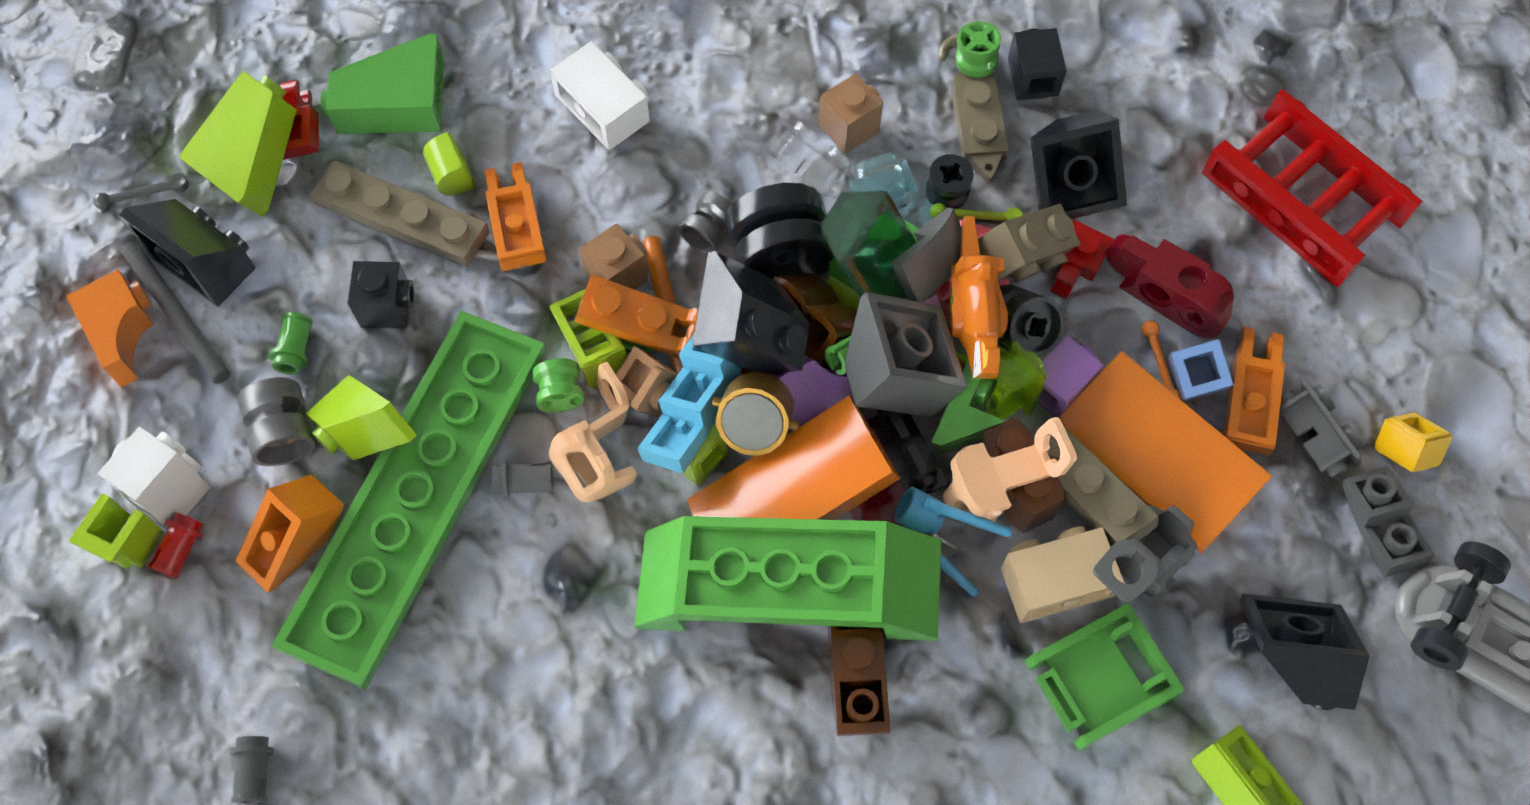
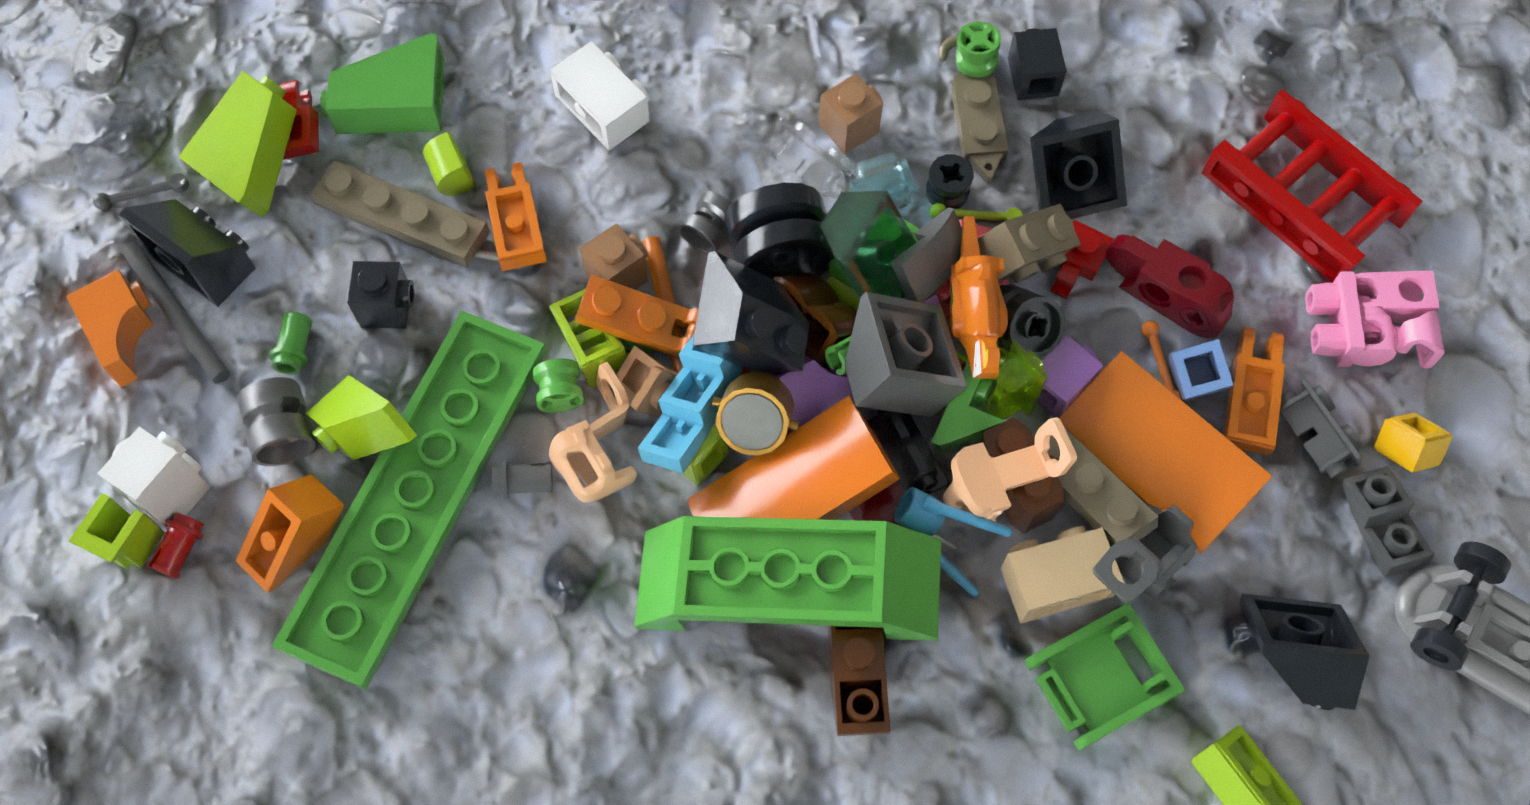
dark grey pin [230,736,274,804] -> none
none -> bright pink hips [1305,271,1445,368]

